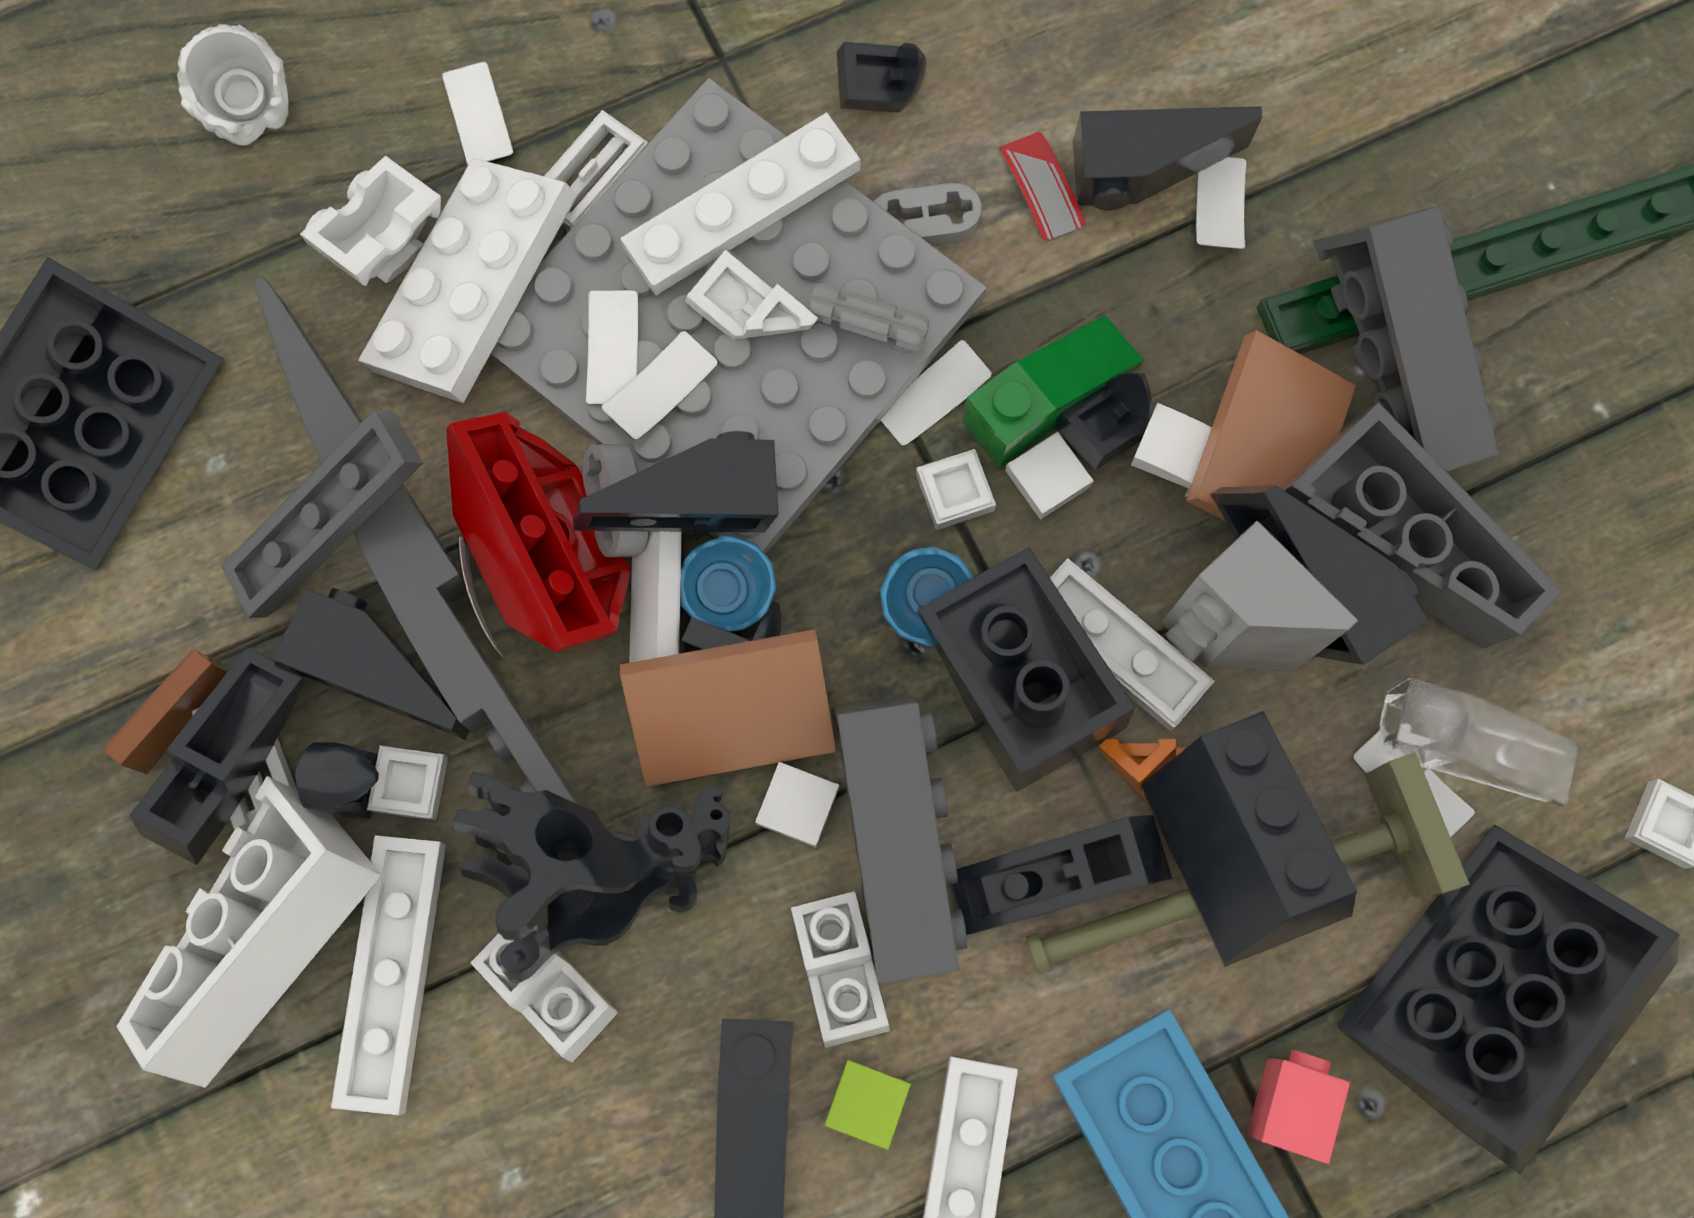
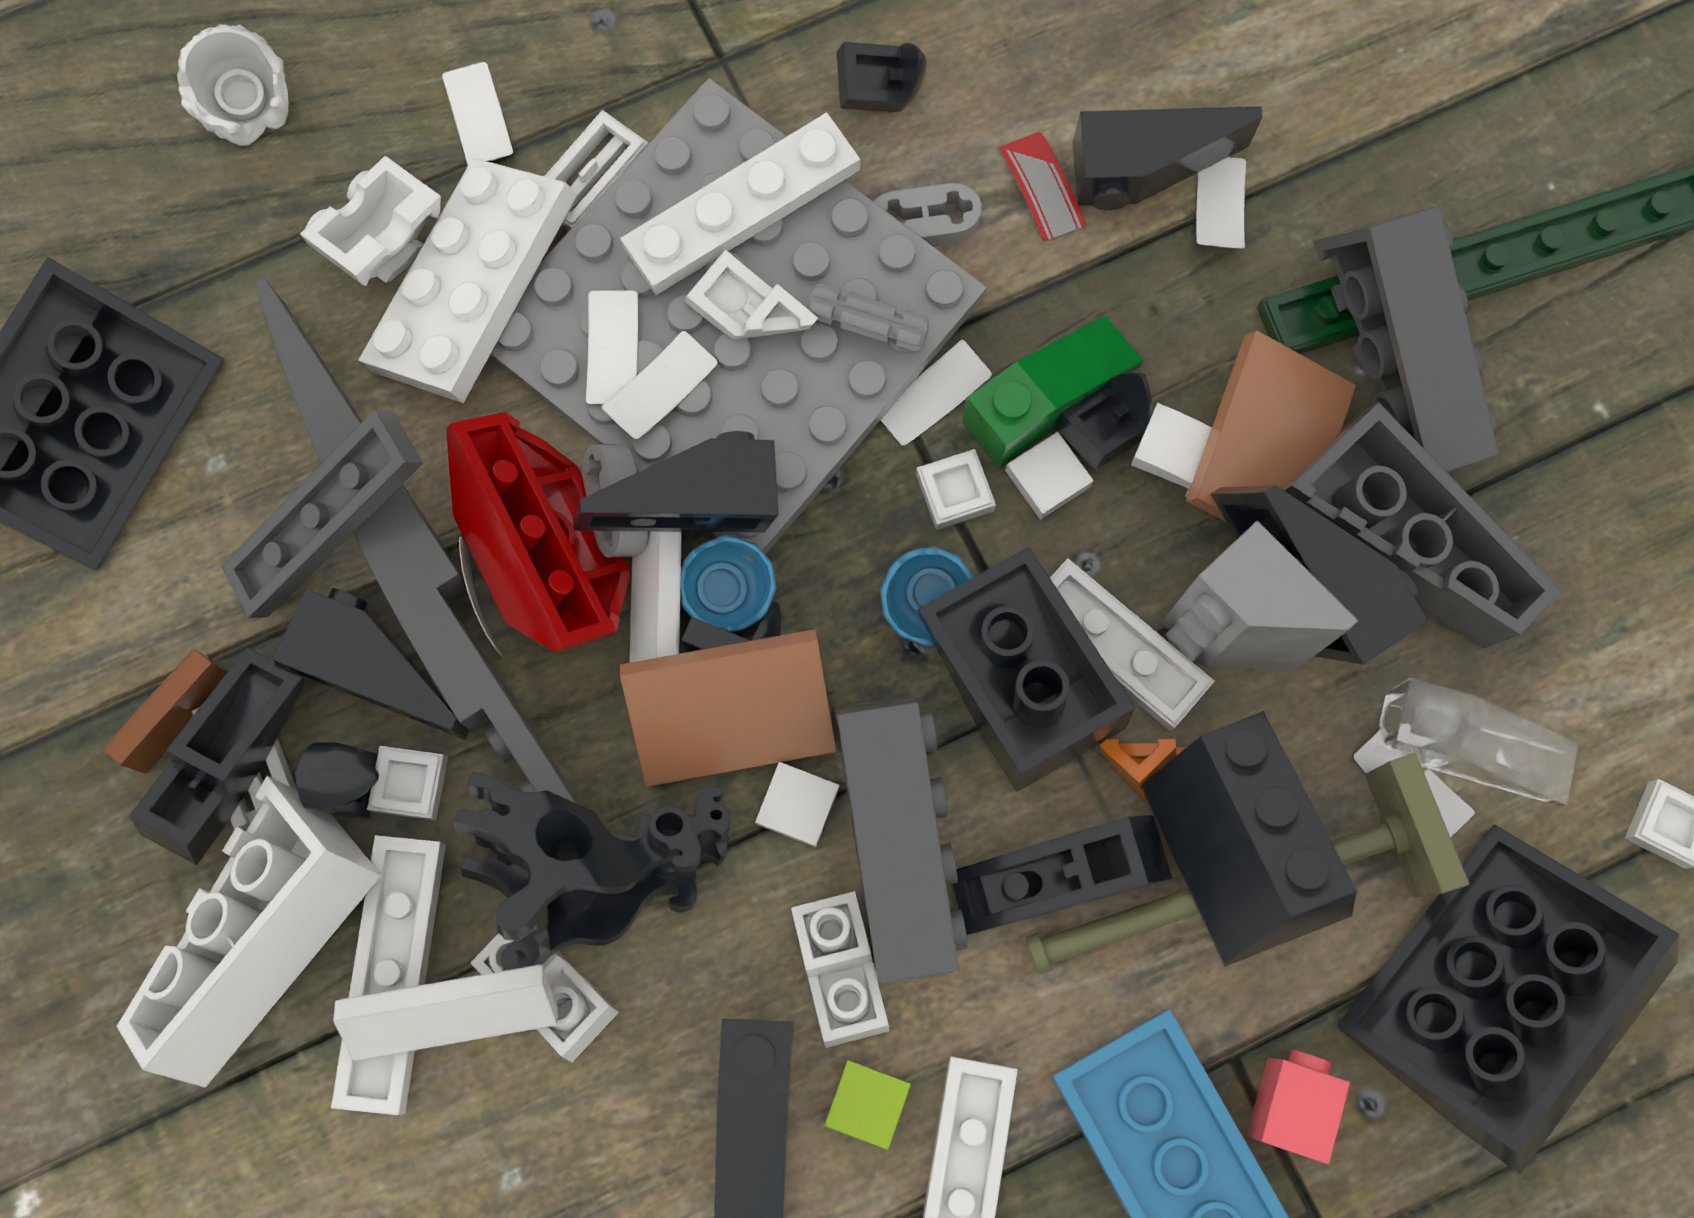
none -> white tile [333,965,557,1061]

